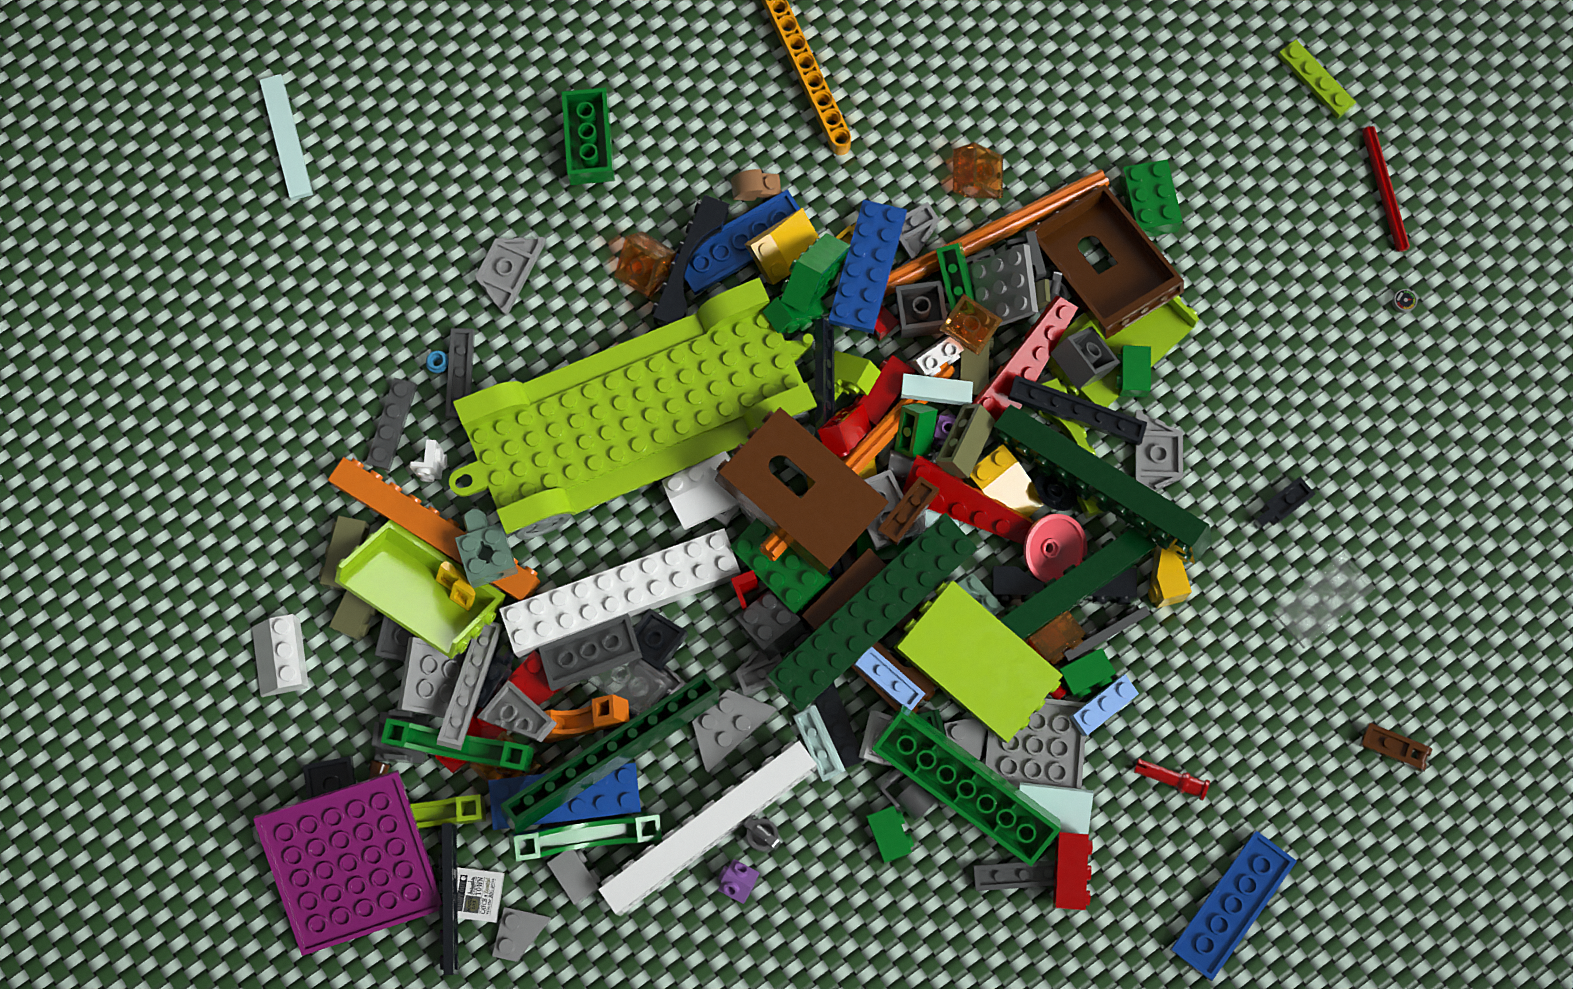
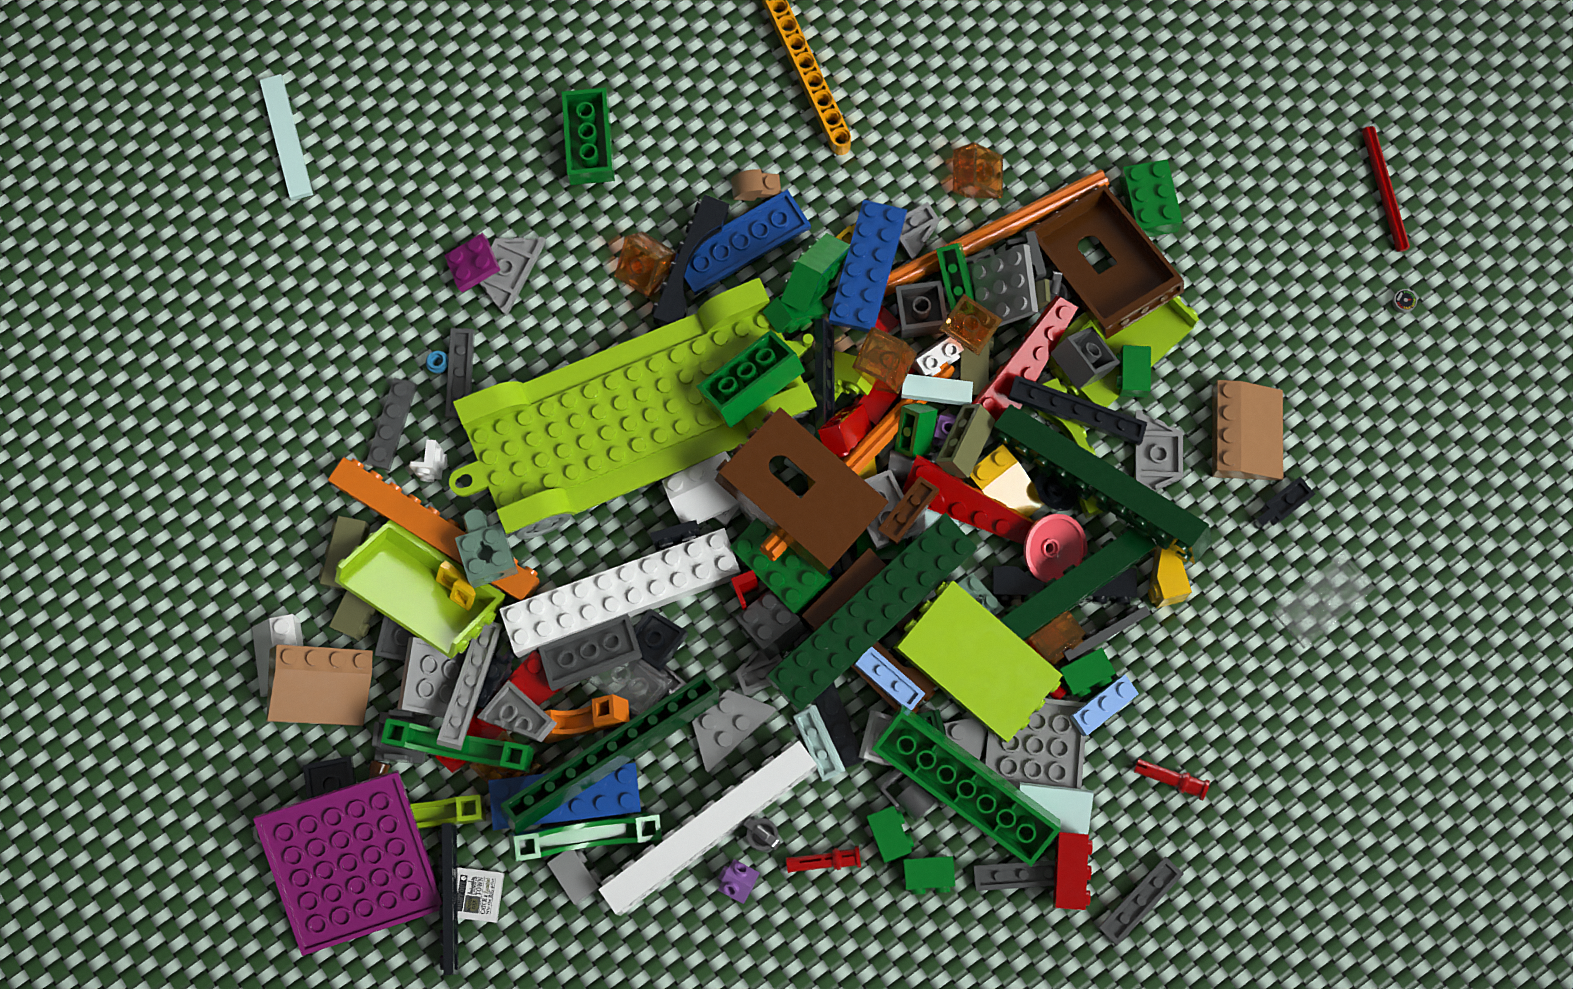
light grey wing [492,907,551,962] -> none
yellow slope [745,208,820,285] -> none
blue plate [1170,830,1297,981] -> none
lime plate [1278,39,1356,119] -> none
reddish brown plate [1359,722,1433,772] -> none
none -> medium nougat slope [266,645,373,726]
none -> magenta plate [444,233,501,293]
none -> black plate [650,520,701,551]
none -> green brick [696,330,805,428]
none -> red pin [786,846,861,873]
none -> clear orange slope [852,327,917,394]
none -> green brick [903,856,956,895]
none -> dark grey plate [1098,856,1184,946]
none -> medium nougat slope [1212,380,1283,481]

